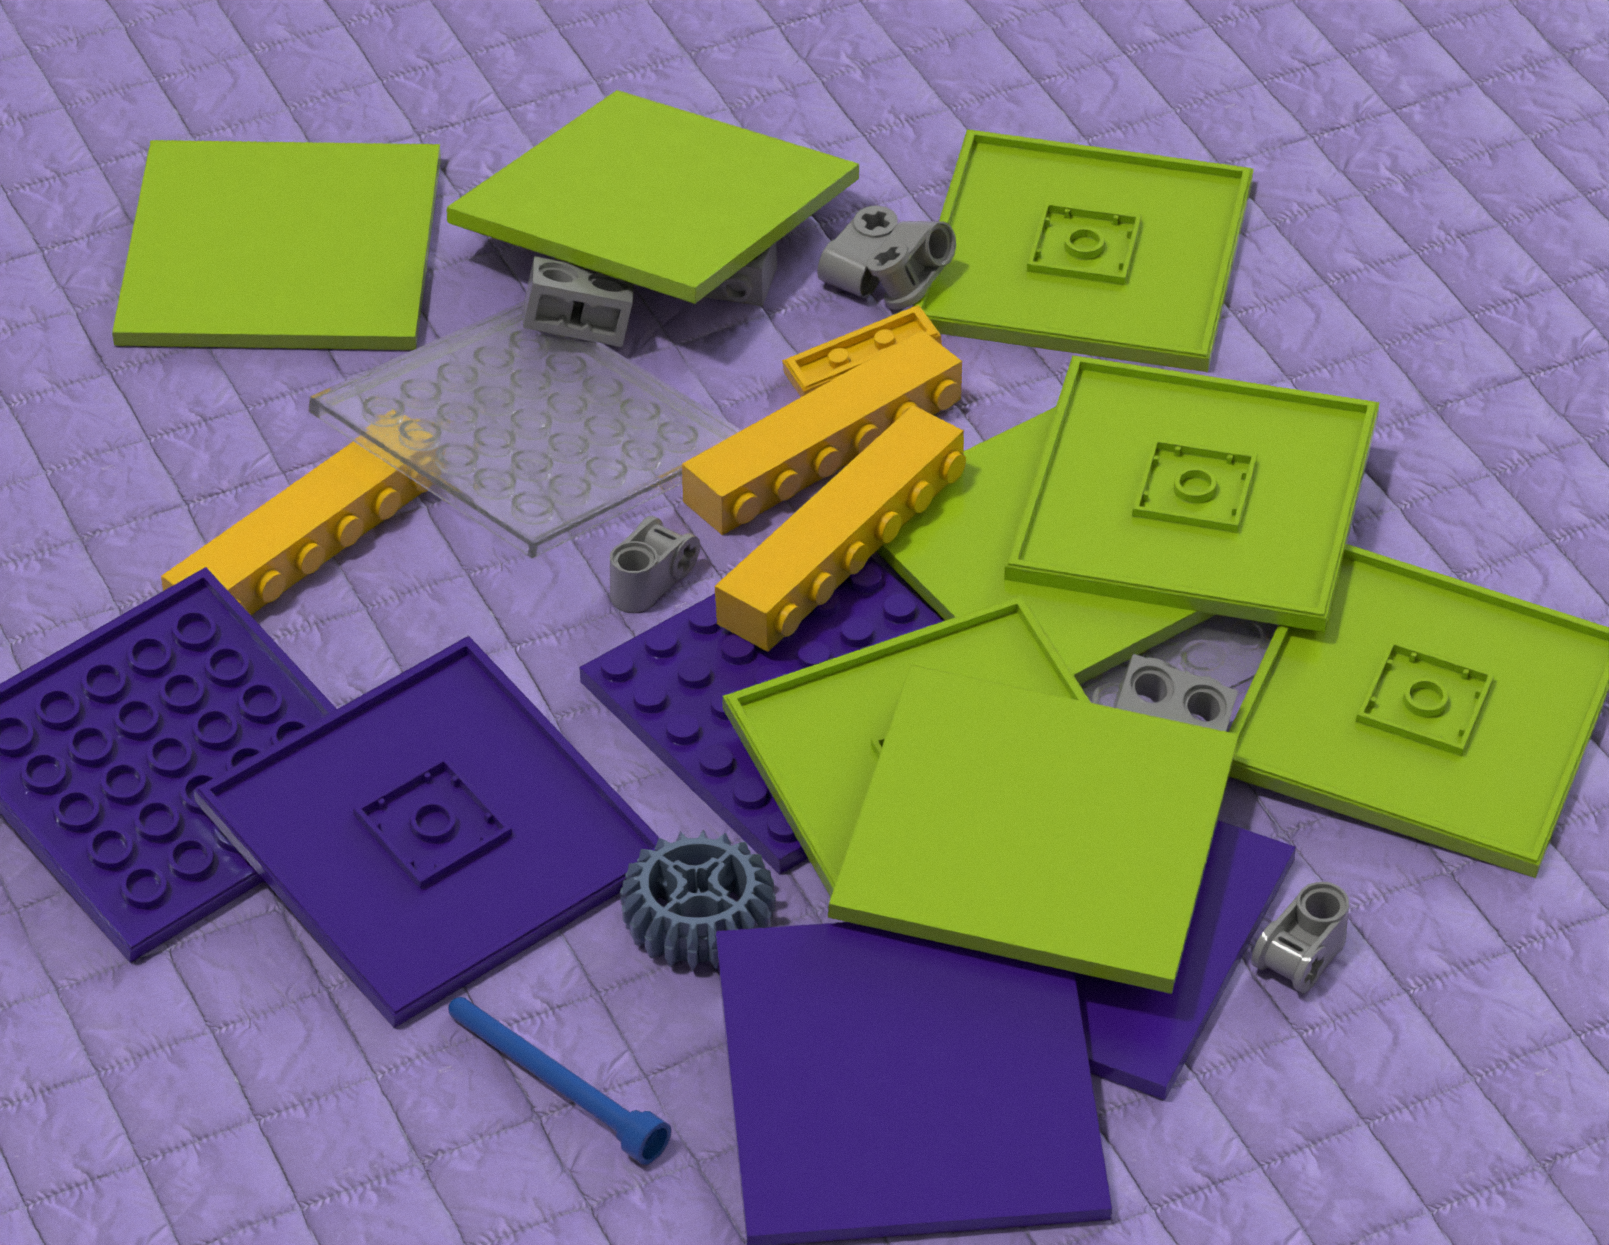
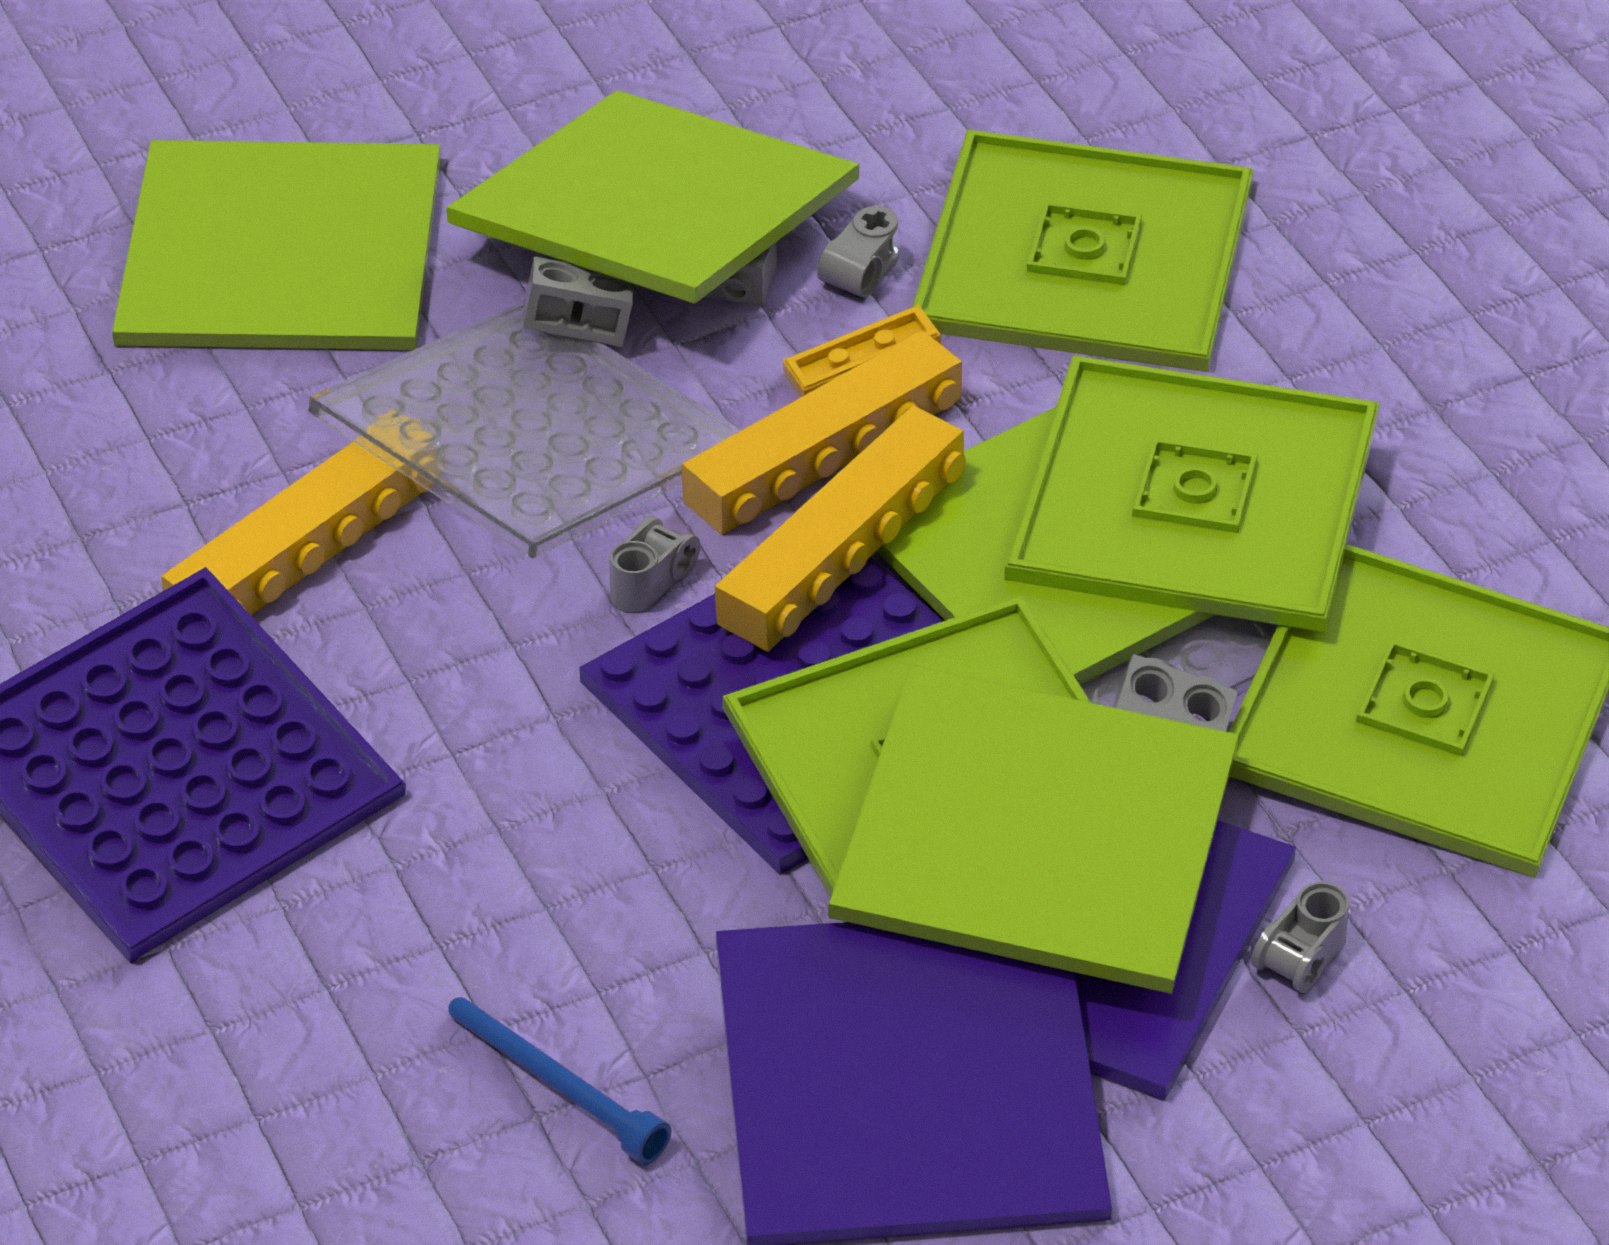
dark purple tile [194,635,659,1028] -> none
sand blue gear [620,829,776,971] -> none
light grey piece [867,221,956,310] -> none

